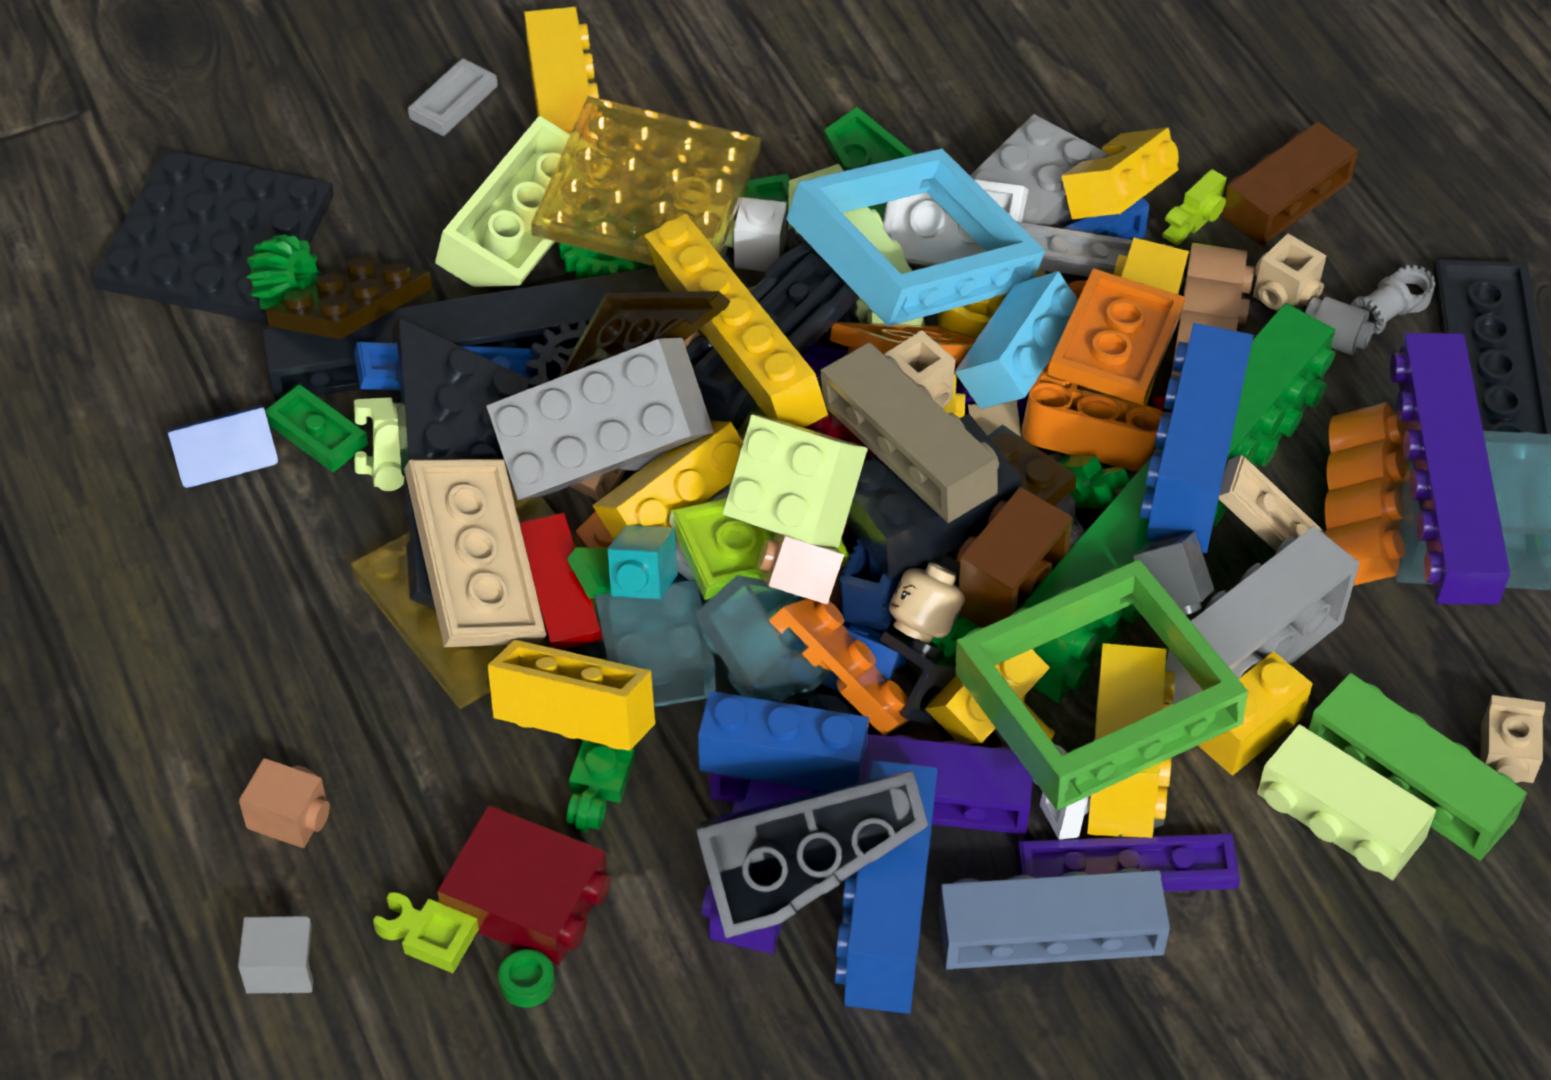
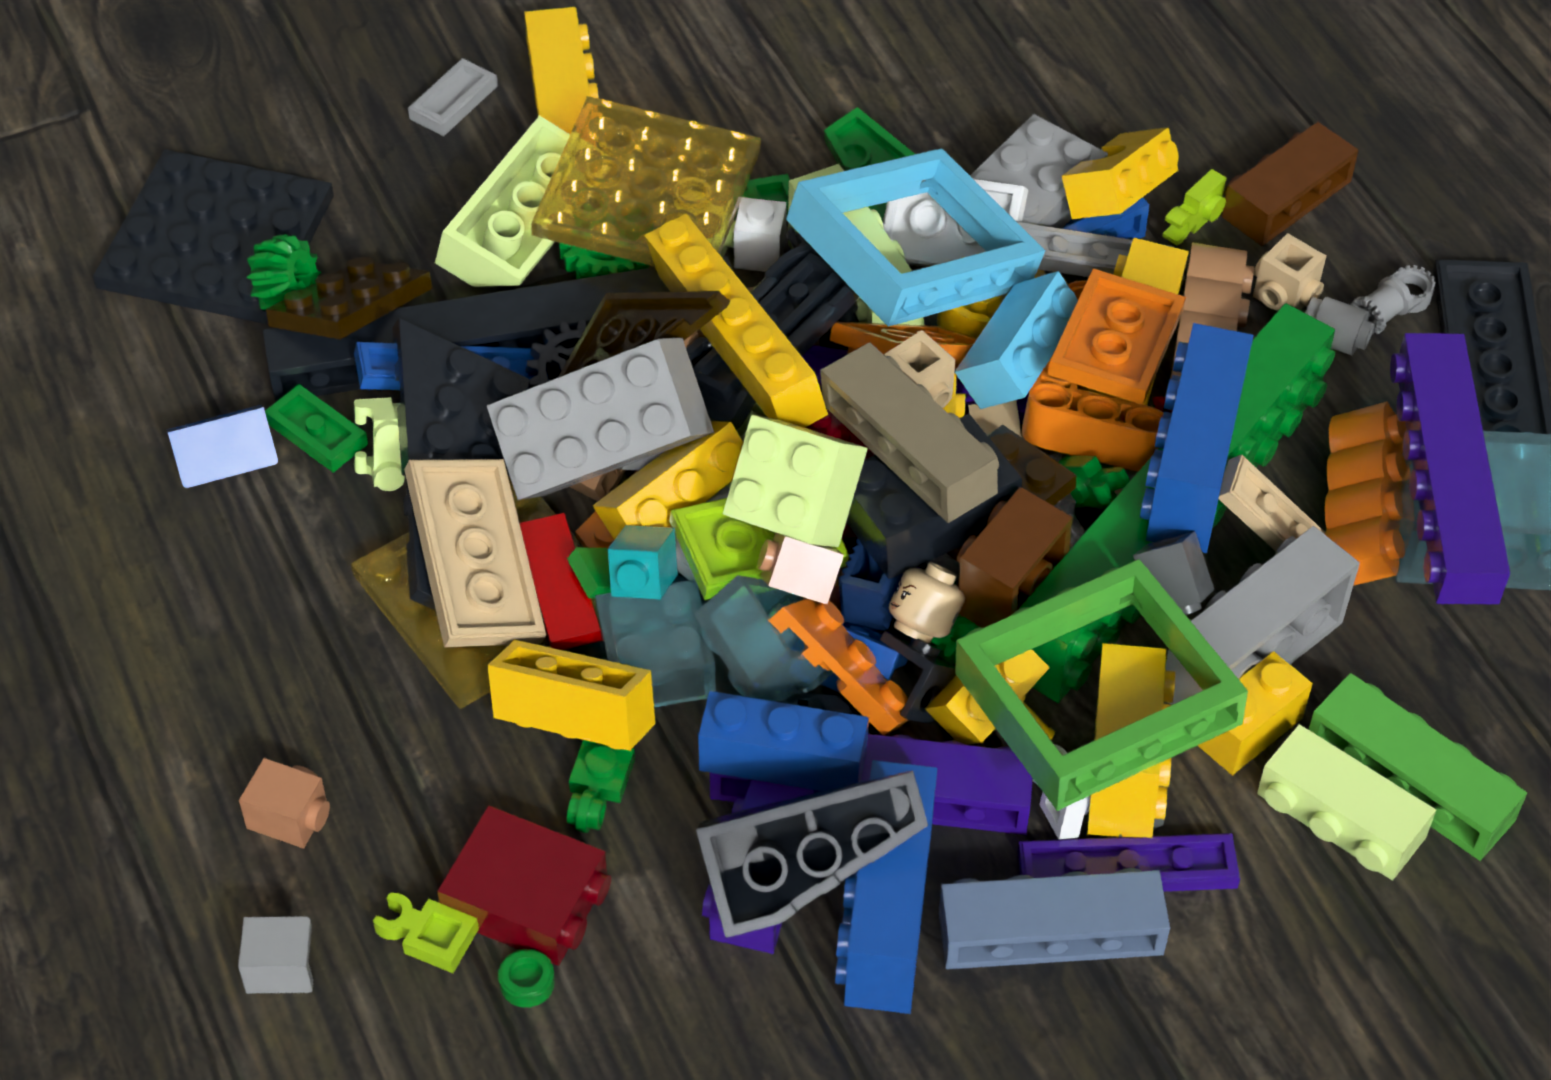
tan brick [1481,695,1545,783] -> none

